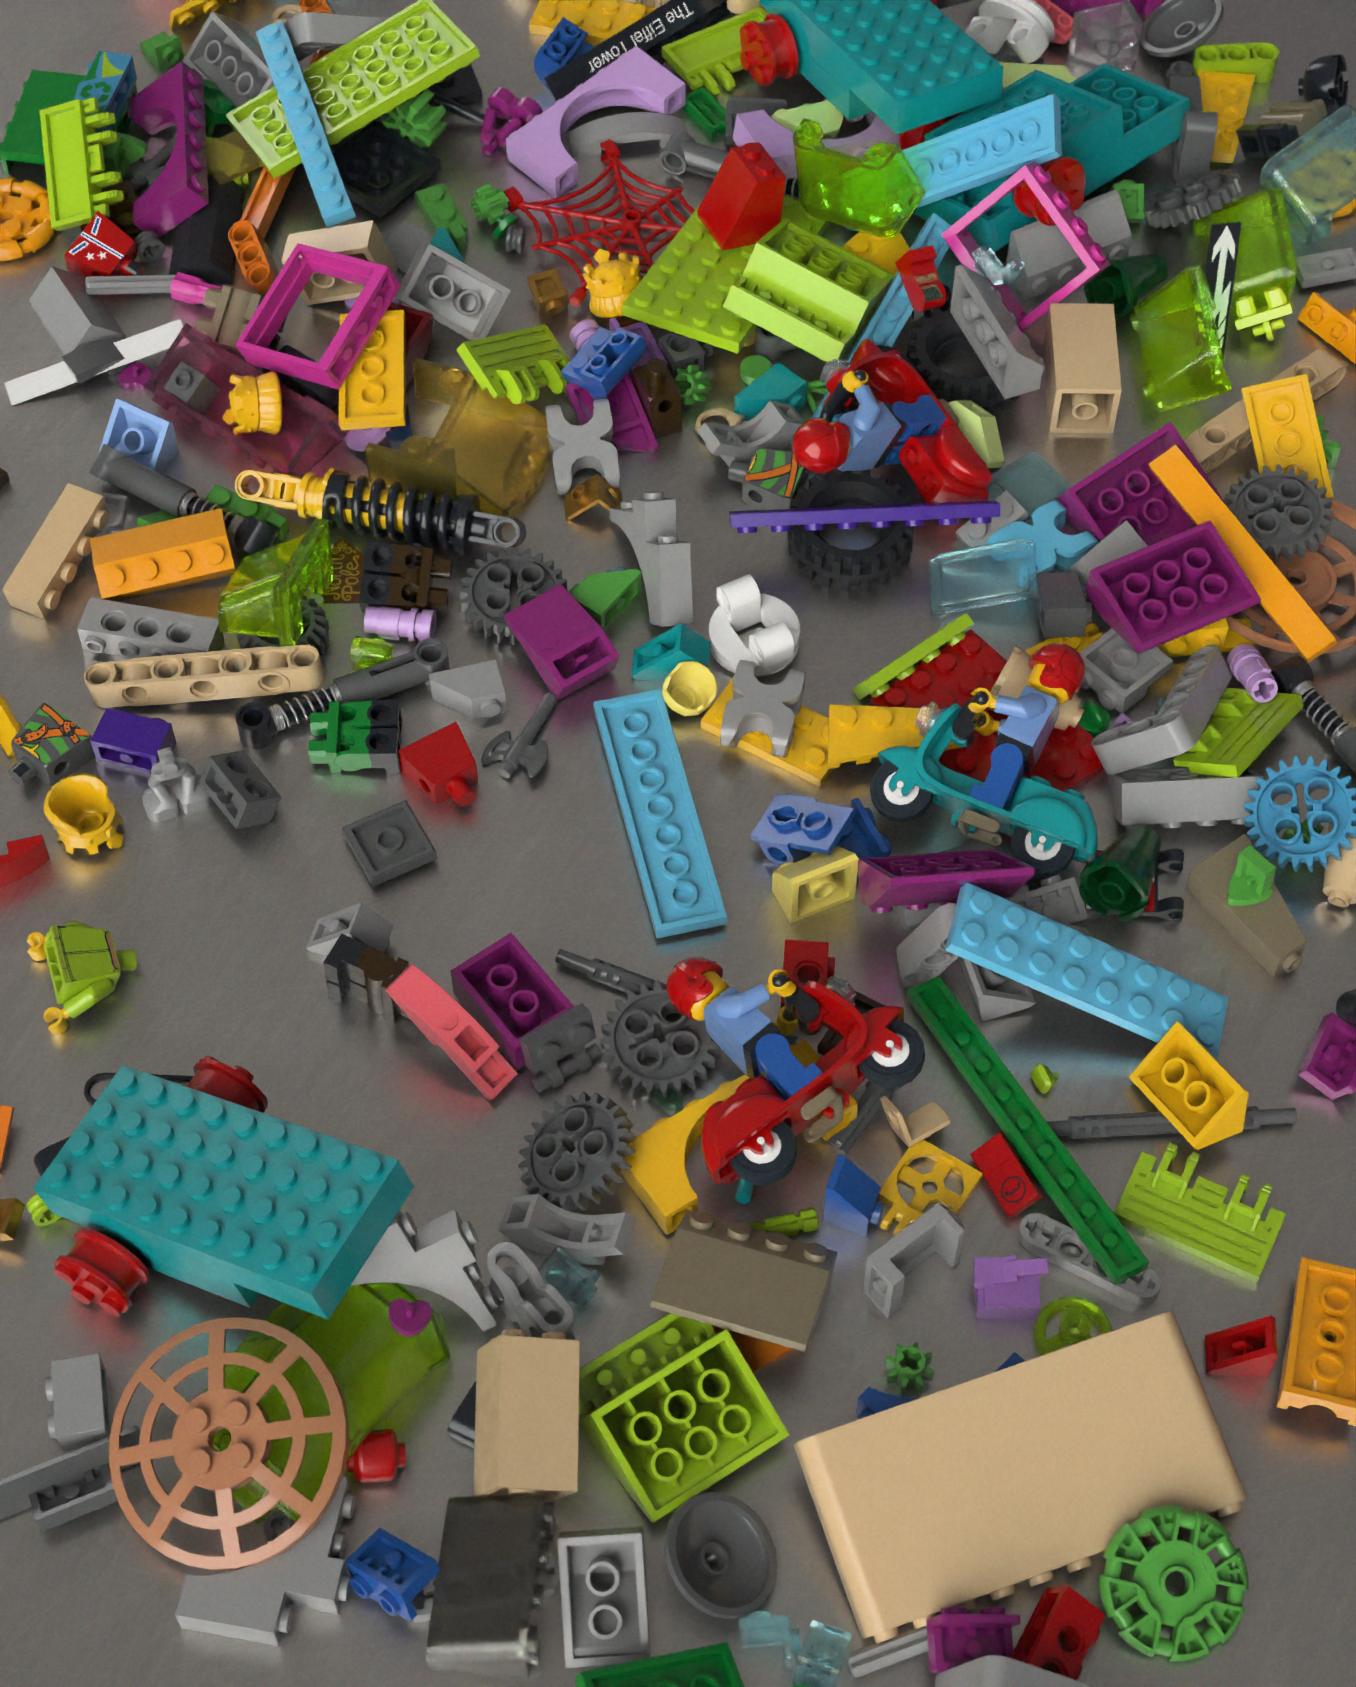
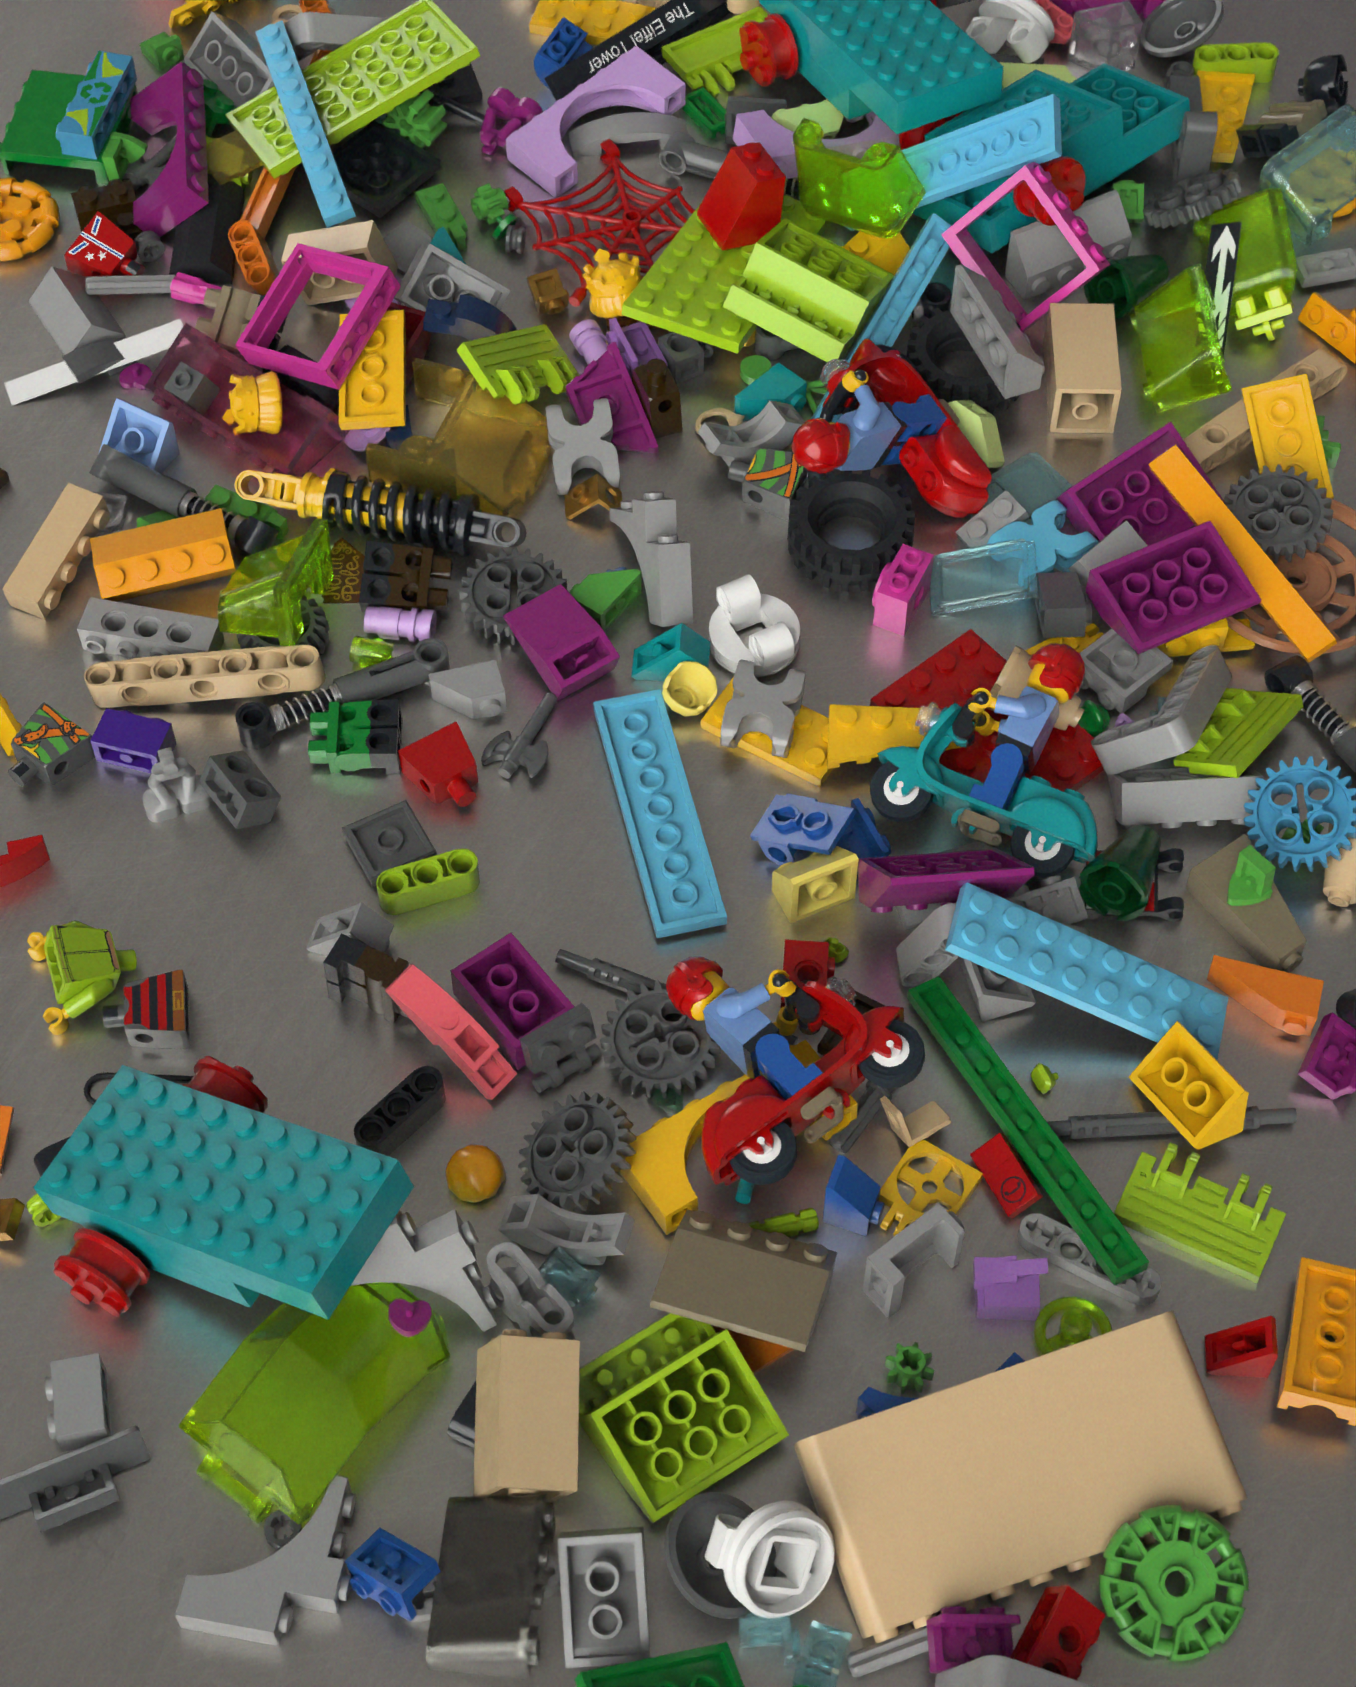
lime hinge [39,97,124,231] -> none
yellow hair [44,773,124,855] -> none
nougat dish [109,1317,349,1571] -> none
red head [346,1428,406,1483] -> none
blue brick [561,327,646,399] -> none
bright green gear [674,365,712,405] -> none
dark purple plate [729,500,1000,533] -> none
lime plate [852,612,974,700] -> none
red leg [895,245,946,312] -> none
clear light blue bracket [971,246,1026,286] -> none
lavender axle [1227,644,1278,703] -> none
none -> torso [103,970,190,1049]
none -> black beam [354,1066,446,1156]
none -> lime beam [376,848,480,915]
none -> dark blue arch [423,294,517,340]
none -> light orange hair [445,1144,506,1203]
none -> white piece [704,1501,835,1618]
none -> lime rock [823,937,849,963]
none -> dark pink brick [872,544,934,636]
none -> orange slope [1207,955,1324,1036]

